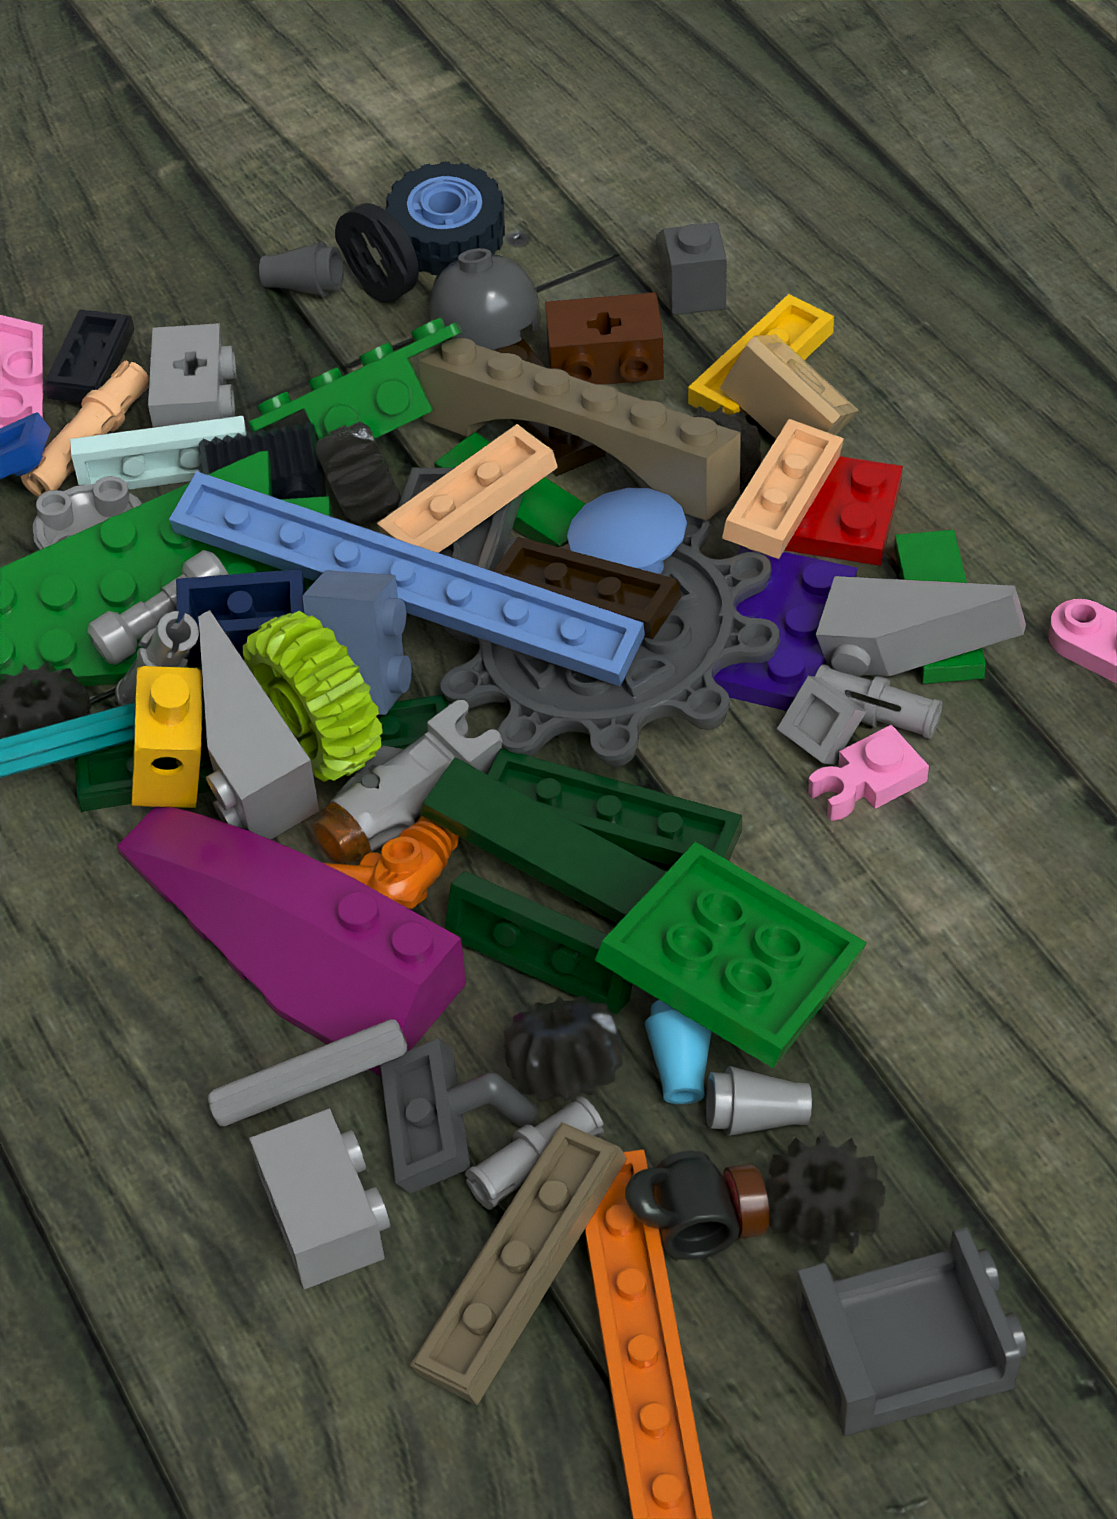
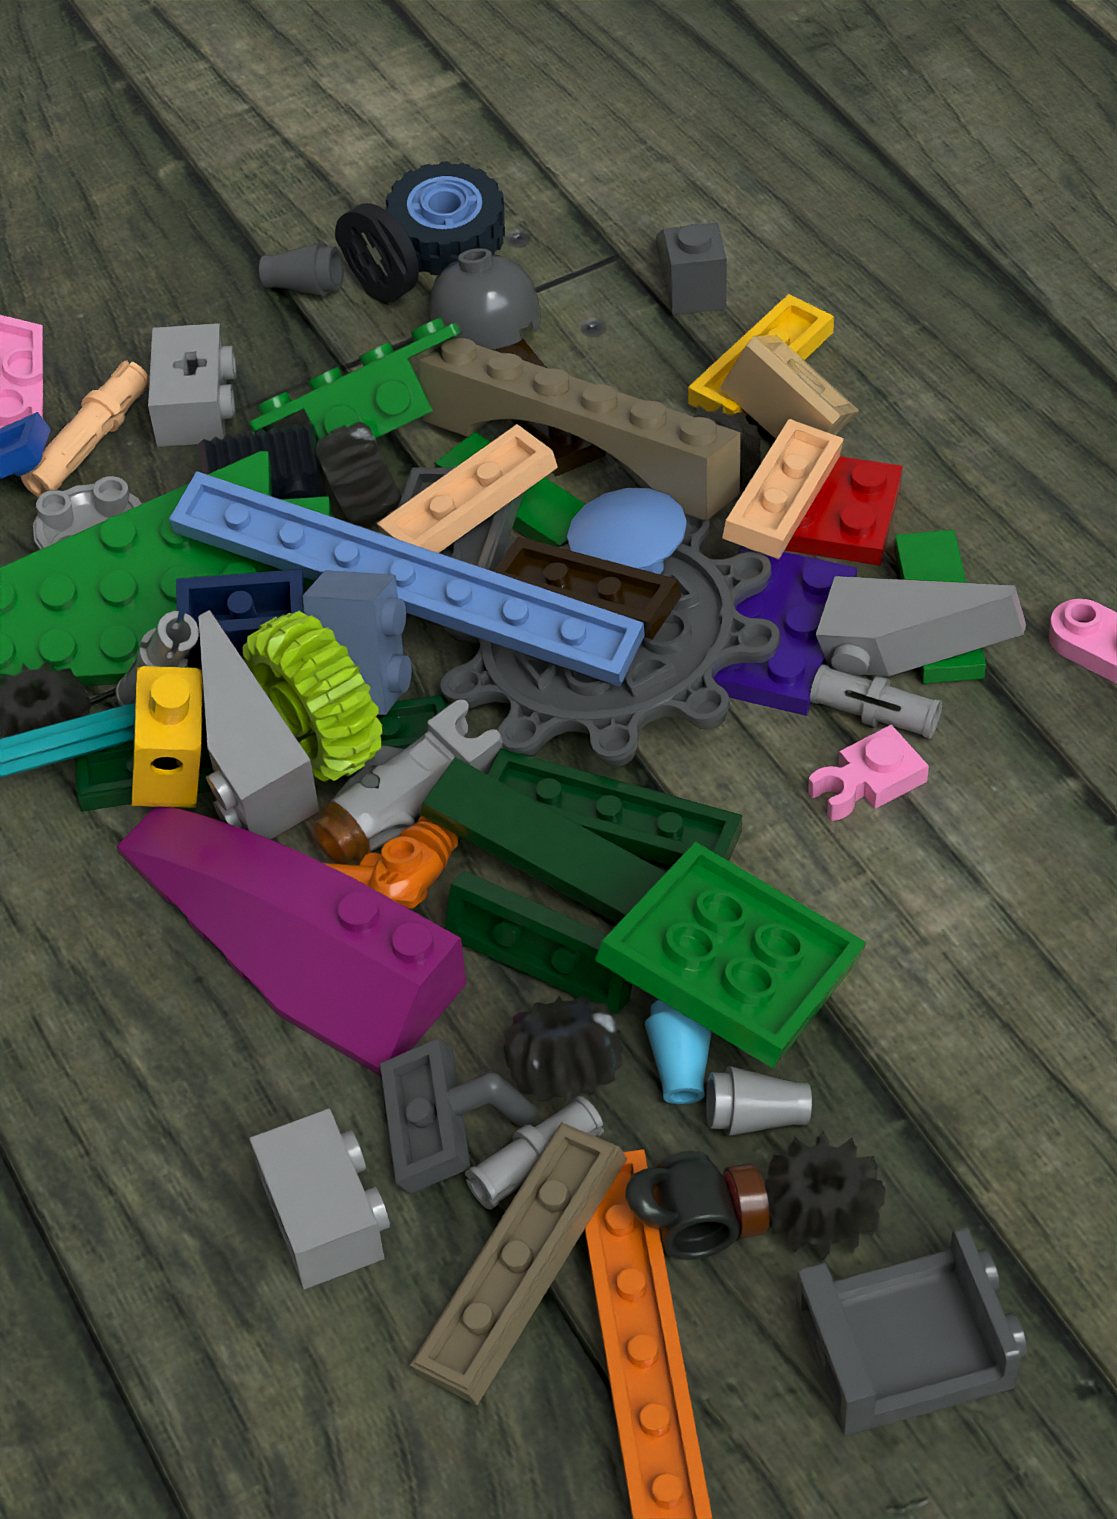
black plate [44,309,135,403] -> none
light aqua plate [70,416,247,490] -> none
light grey piece [87,550,229,665] -> none
light grey axle [208,1019,407,1126] -> none
reddish brown brick [545,292,664,385] -> none
light grey plate [777,676,867,765] -> none

